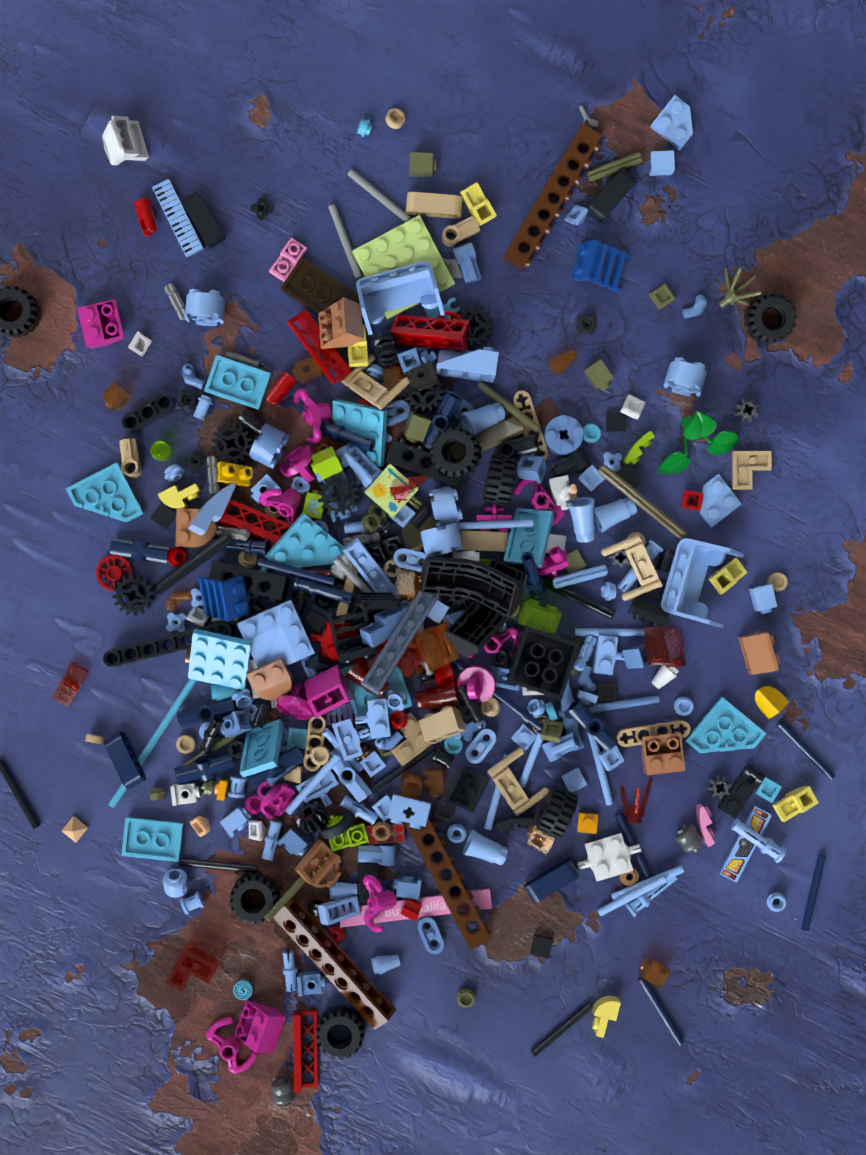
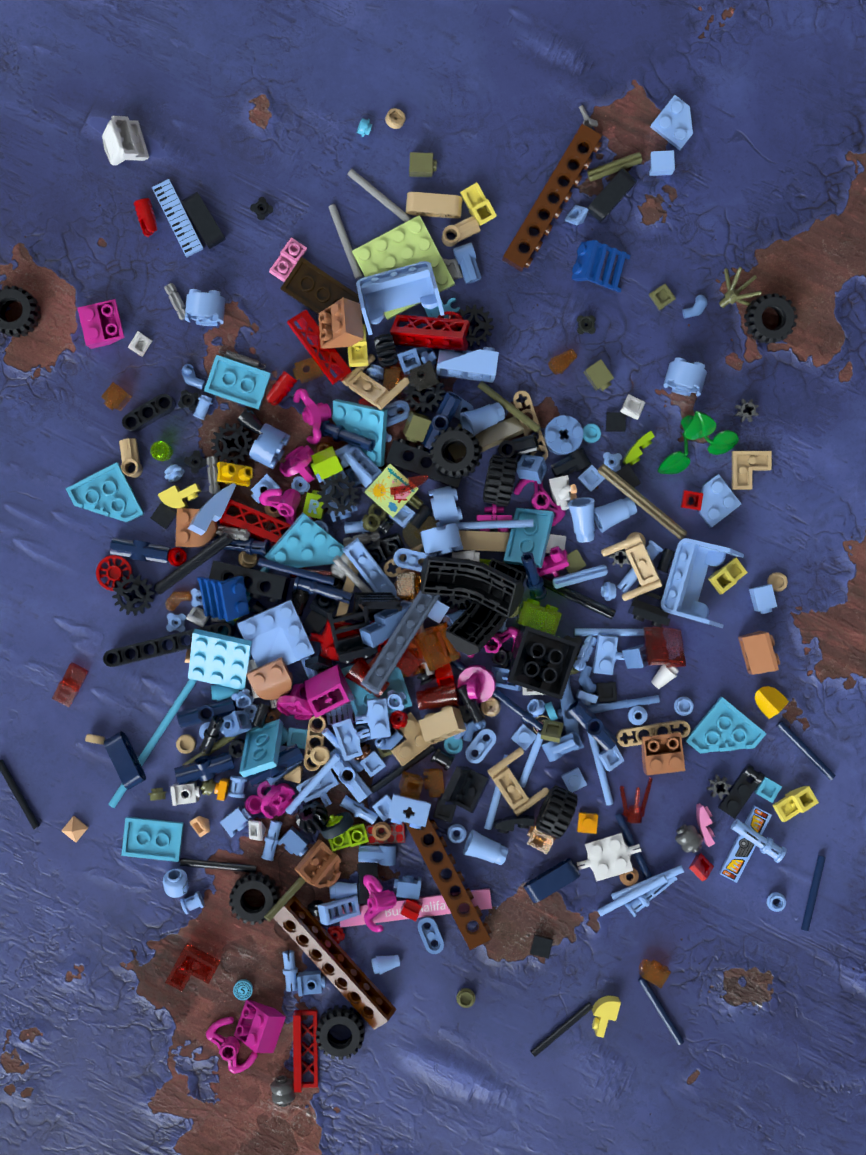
none -> light blue plate [628,706,647,725]
none -> red plate [689,853,714,881]

